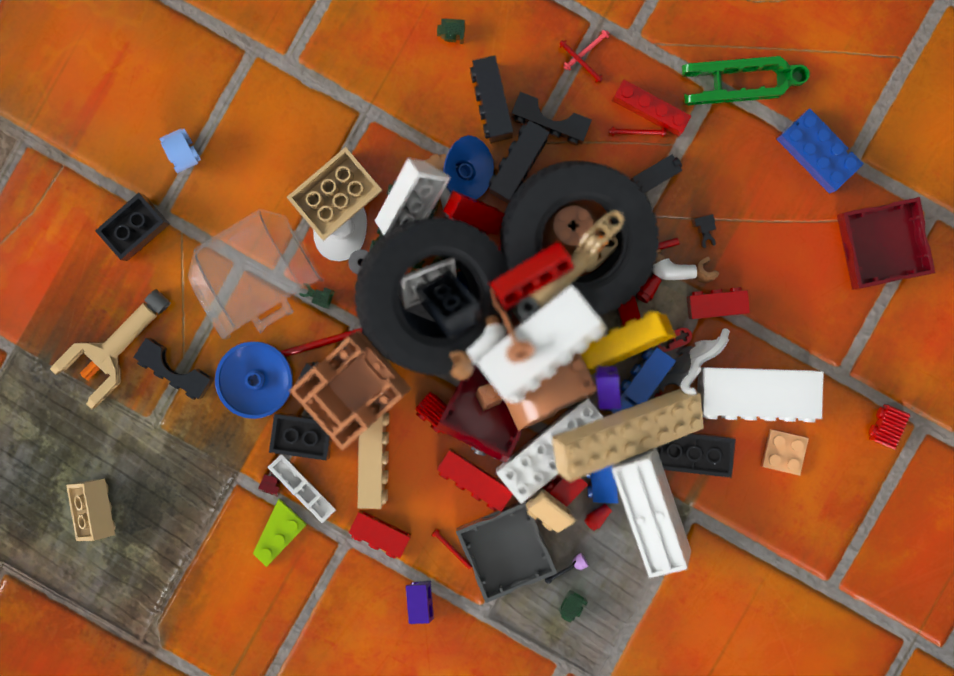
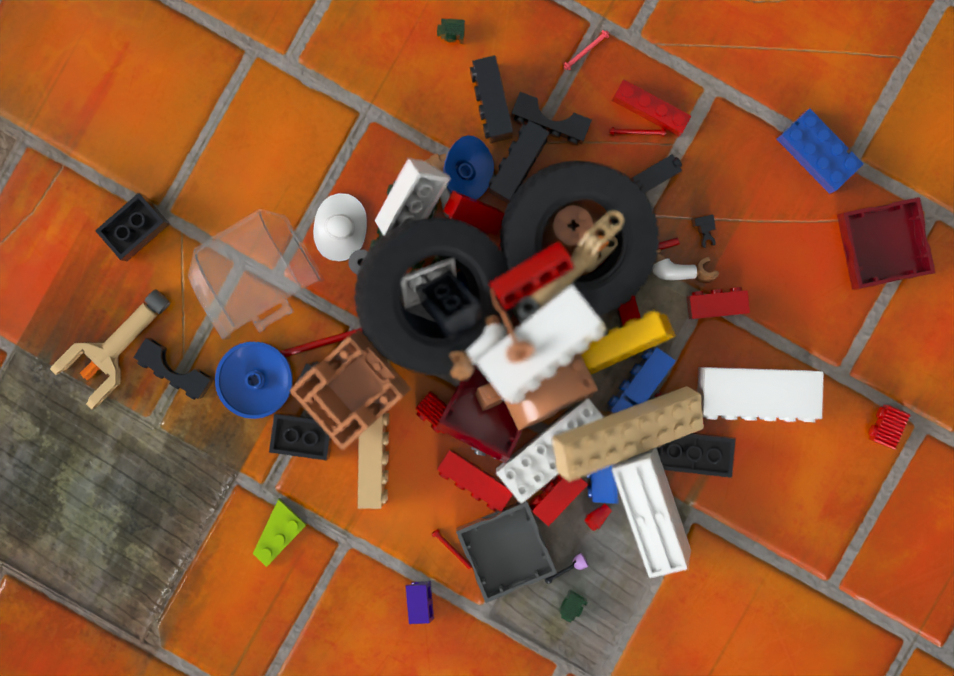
tan slope [66,479,115,541] -> none
light blue brick [159,128,201,174] -> none
dark red piece [258,472,280,497] -> none
white slope [267,454,336,523] -> none
tan slope [287,147,383,241] -> none
clear green piece [299,284,335,309] -> none
red brick [348,509,412,559] -> none
tan slope [525,487,575,533] -> none
red axle [559,40,603,83] -> none
dark purple hinge [596,366,622,409] -> none
red cone [635,274,662,304] -> none
red beam [656,327,692,352] -> none
white piece [659,328,730,395] -> none
green piece [682,56,810,105] -> none
light nougat plate [761,429,809,476] -> none

